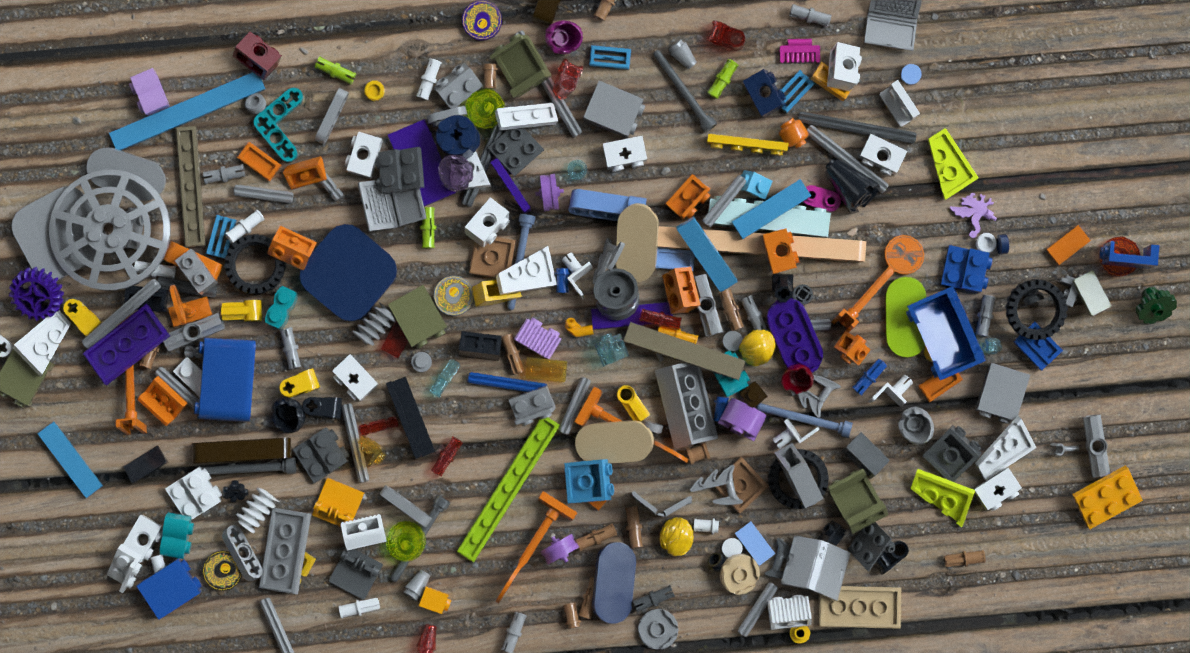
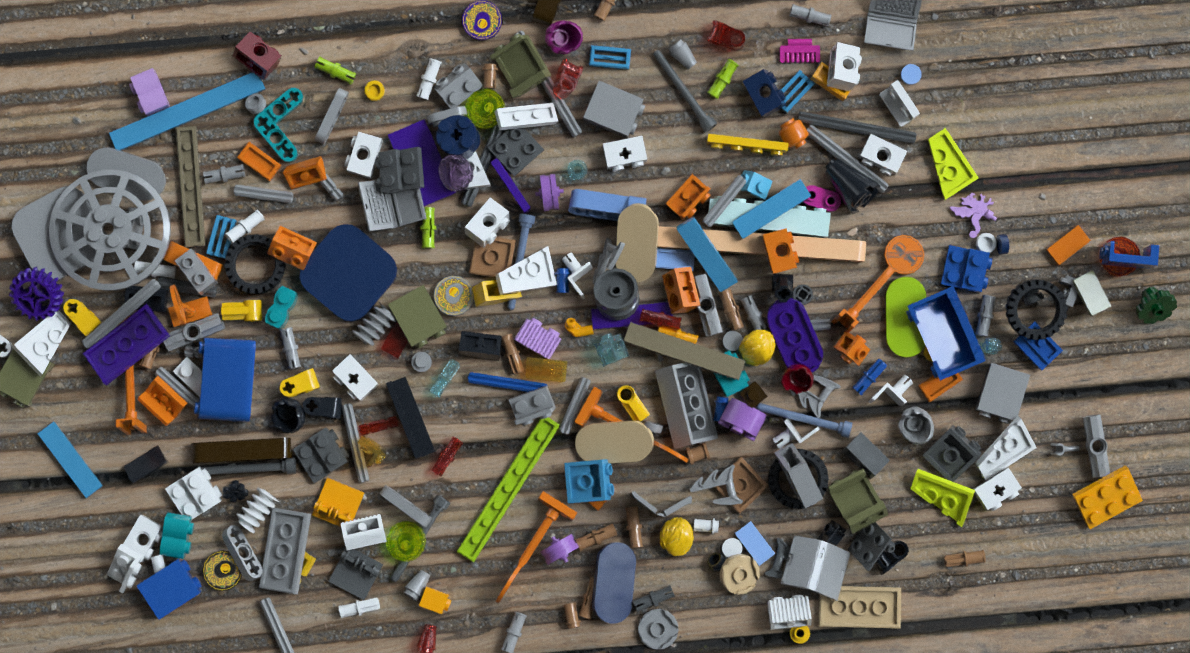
light grey axle [738,582,778,637] -> none

